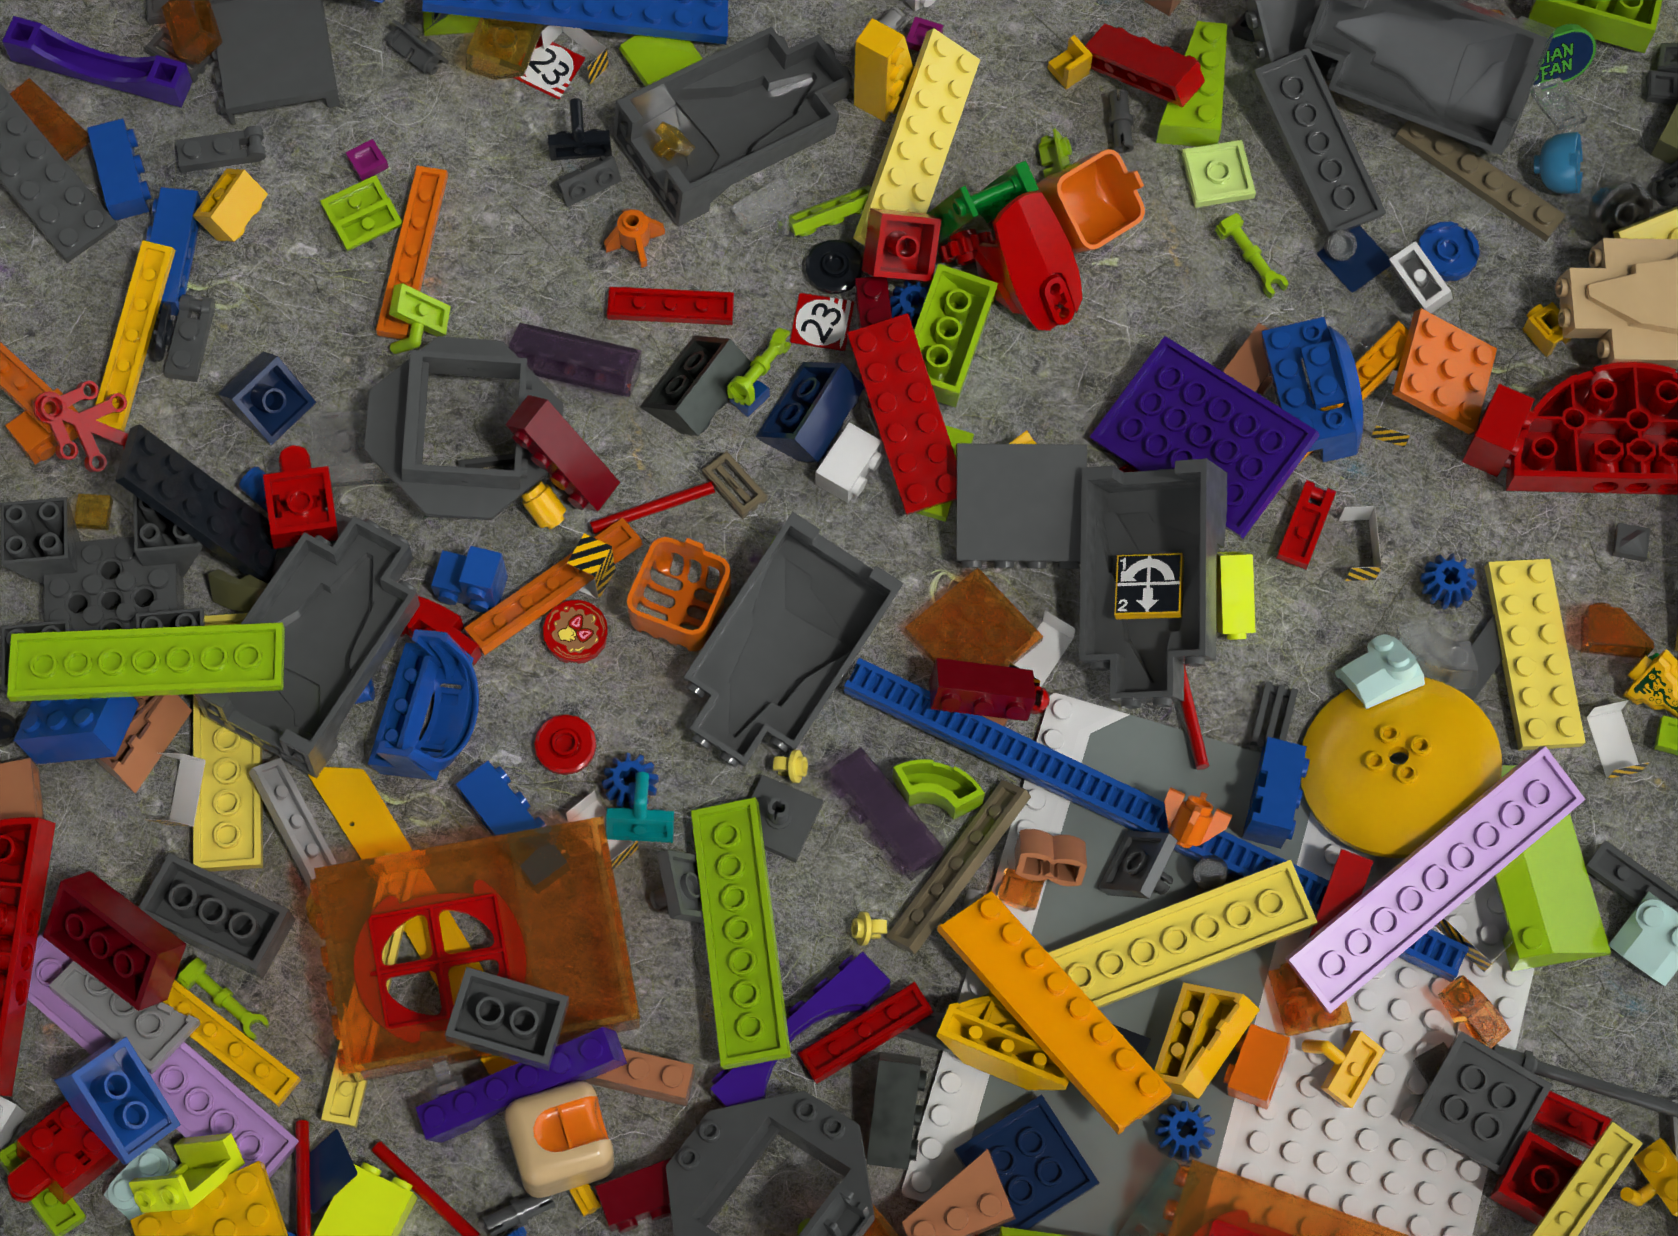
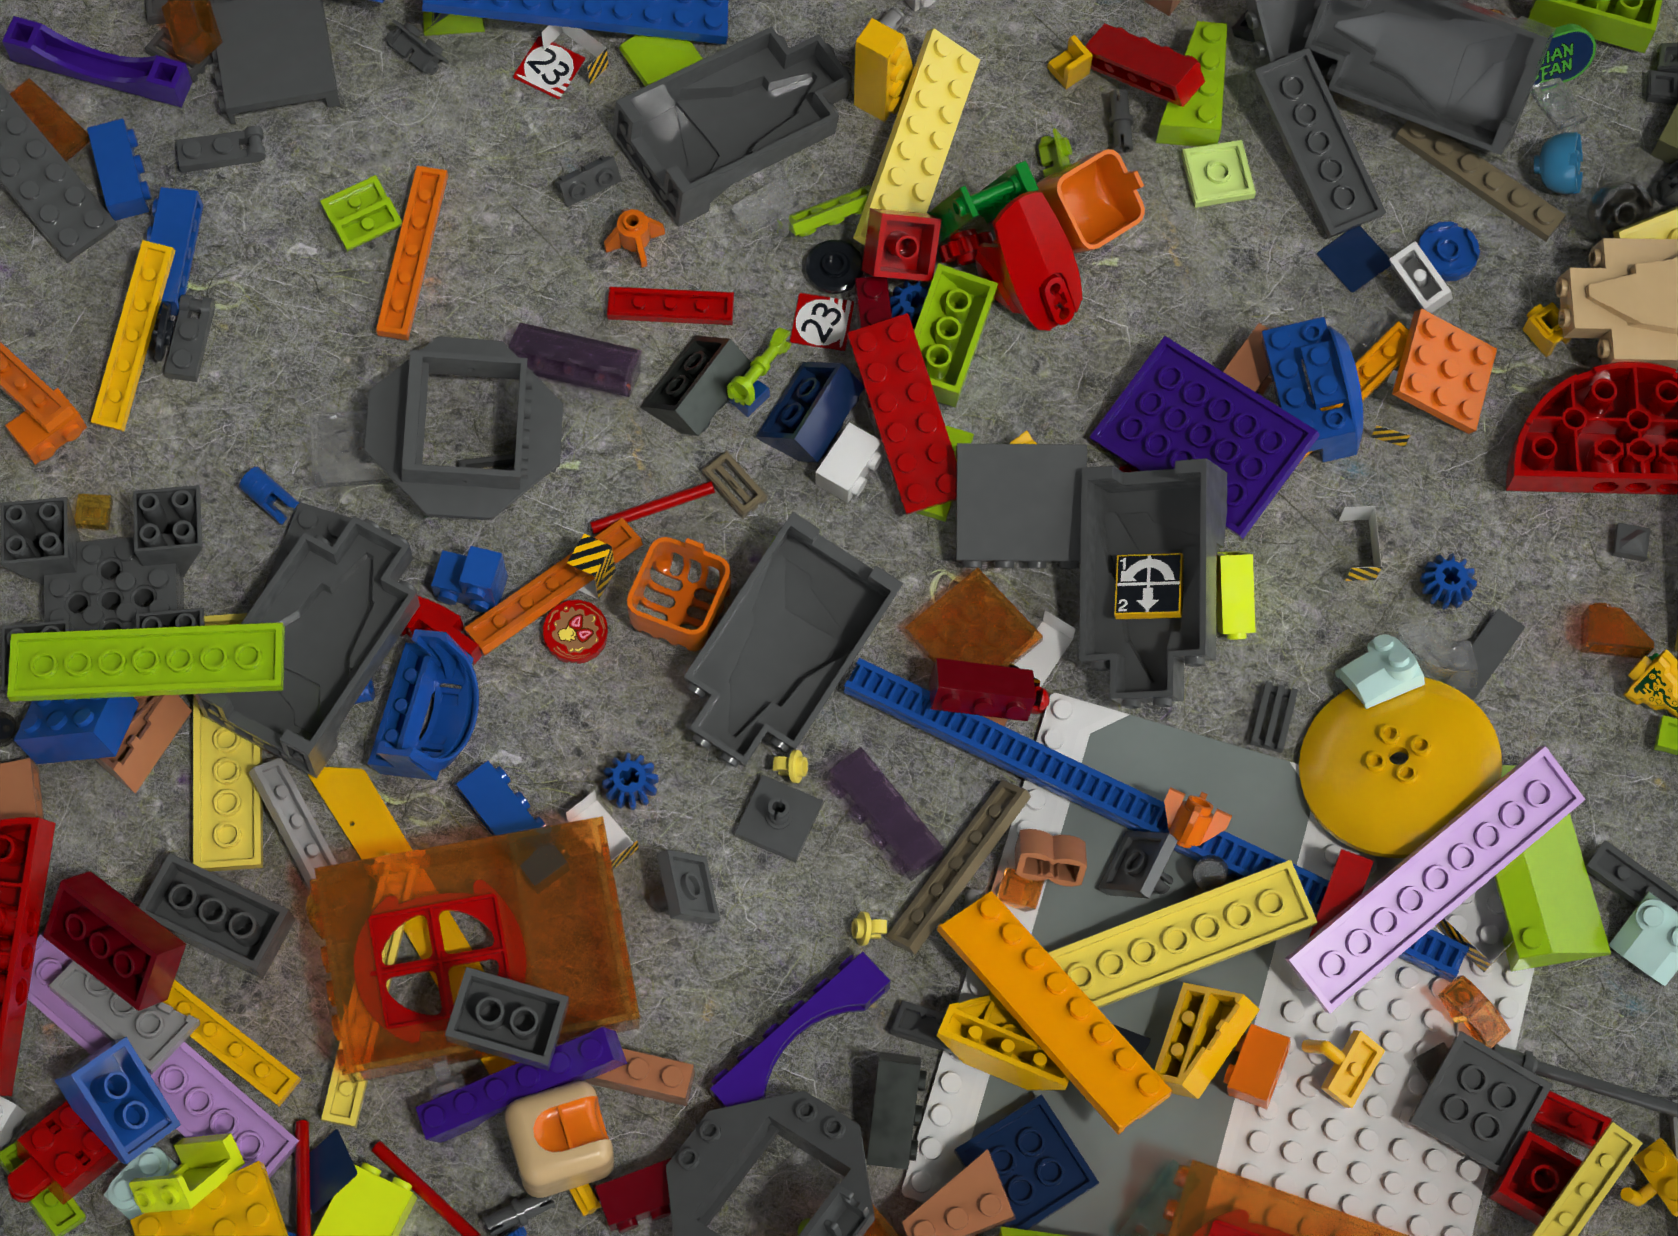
red plant [33,381,129,472] -> none
black plate [115,424,278,583] -> none
white sticker [145,753,206,827] -> none
lime piece [177,957,270,1042] -> none
yellow brick [193,168,268,242] -> none
olive slope [208,569,268,613] -> none
dark blue slope [218,351,316,445] -> none
red brick [263,445,339,549] -> none
magenta plate [346,139,389,181] -> none
lime plate [389,283,451,354] -> none
clear yellow slope [466,18,544,80] -> none
dark red brick [505,395,620,512] -> none
yellow brick [521,480,566,529] -> none
red wheel [534,714,597,775] -> none
black plate [548,98,612,161] -> none
teal plate [606,772,674,843] -> none
clear yellow tile [653,122,695,161] -> none
lime plate [691,797,791,1070] -> none
red tile [798,982,934,1084] -> none
lime brick [892,759,985,820] -> none
magenta plate [906,16,944,52] -> none
blue gear [1154,1101,1215,1162] -> none
red bar [1180,664,1209,770] -> none
lime piece [1215,213,1289,299] -> none
blue wedge [1242,737,1310,849] -> none
clear orange hinge [1268,962,1352,1037] -> none
red plate [1276,480,1337,570] -> none
clear smoke tile [1324,229,1357,261] -> none
red brick [1462,384,1536,477] -> none
light yellow plate [1484,559,1586,751] -> none
white sticker [1587,700,1649,779] -> none

